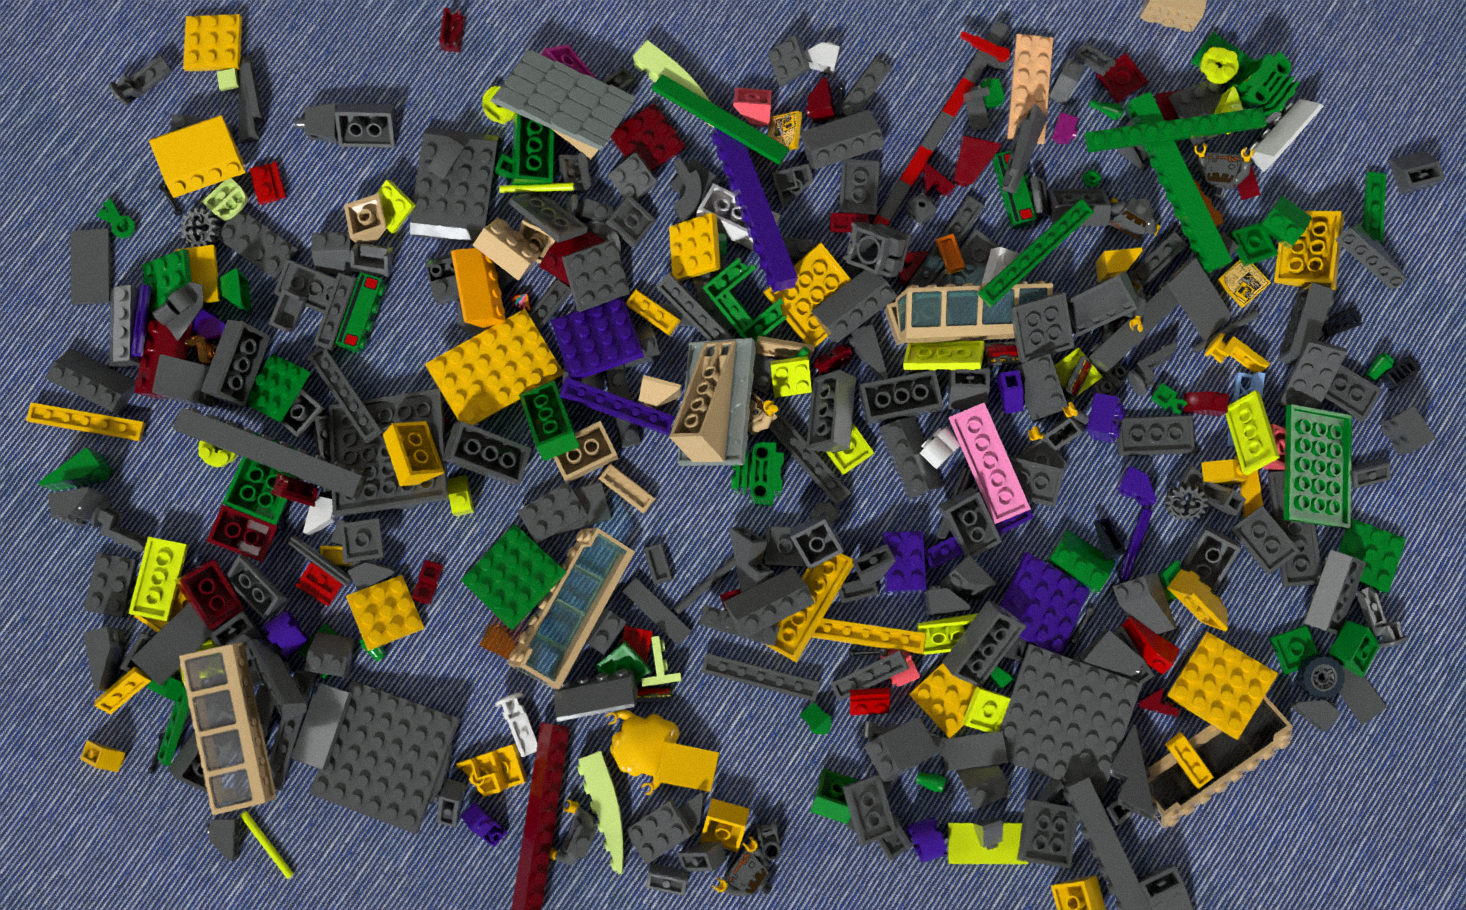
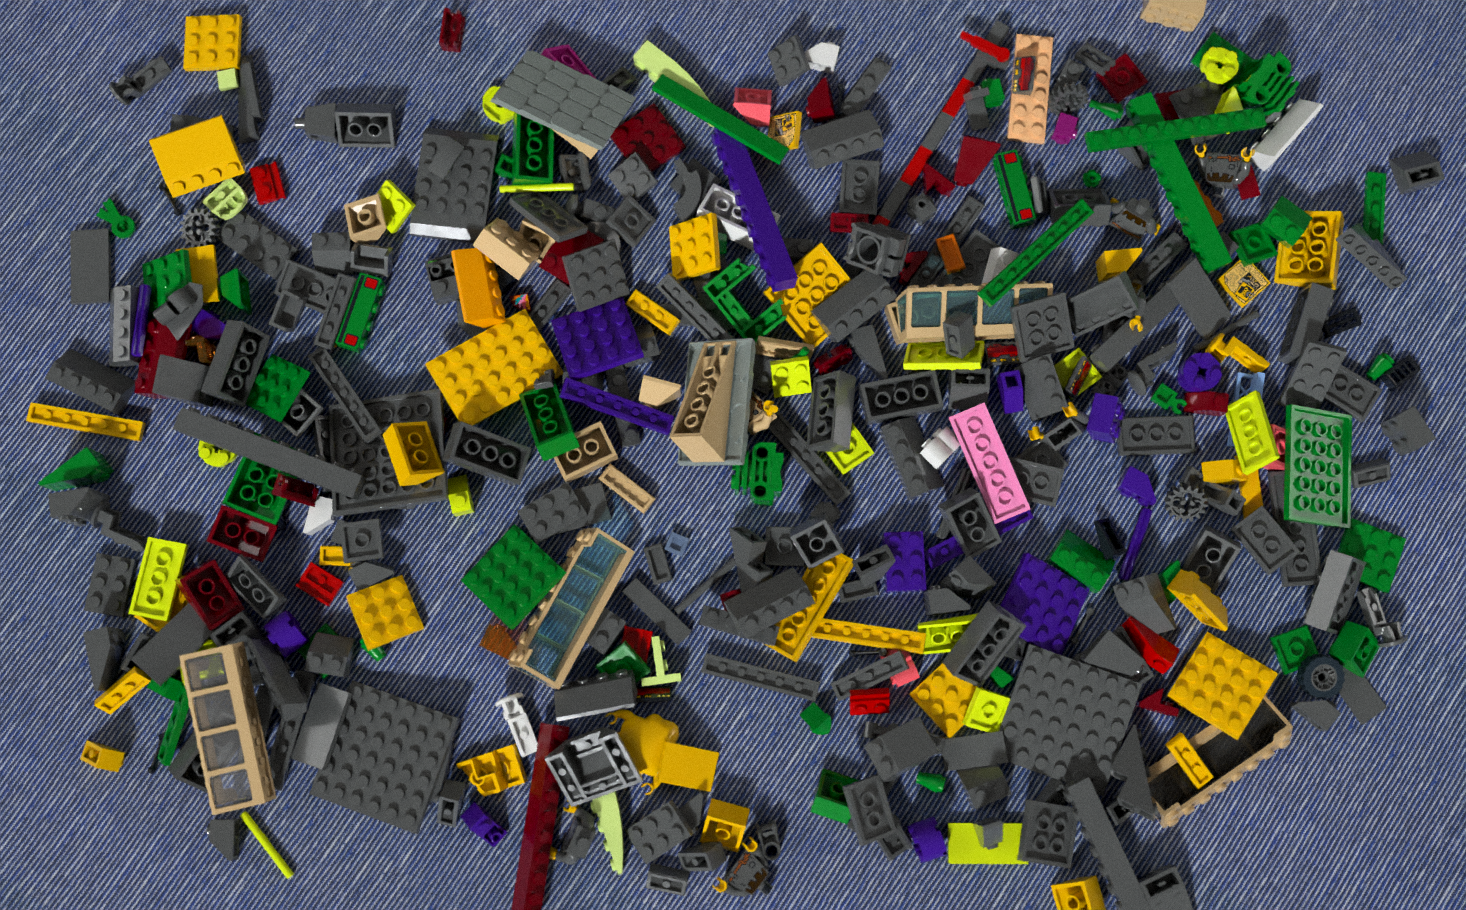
dark grey axle [288,536,352,586] -> none
dark red slope [412,560,444,605] -> none
dark grey slope [771,164,813,207] -> none
dark grey wedge [1001,104,1047,194] -> none
none -> dark grey tile [533,368,555,390]
none -> dark grey slope [545,727,643,807]
none -> sand blue tile [664,532,690,557]
none -> dark grey panel [943,311,975,359]
none -> slope [1012,56,1036,96]
none -> dark grey gear [1047,82,1089,116]
none -> dark purple brick [1177,352,1222,392]

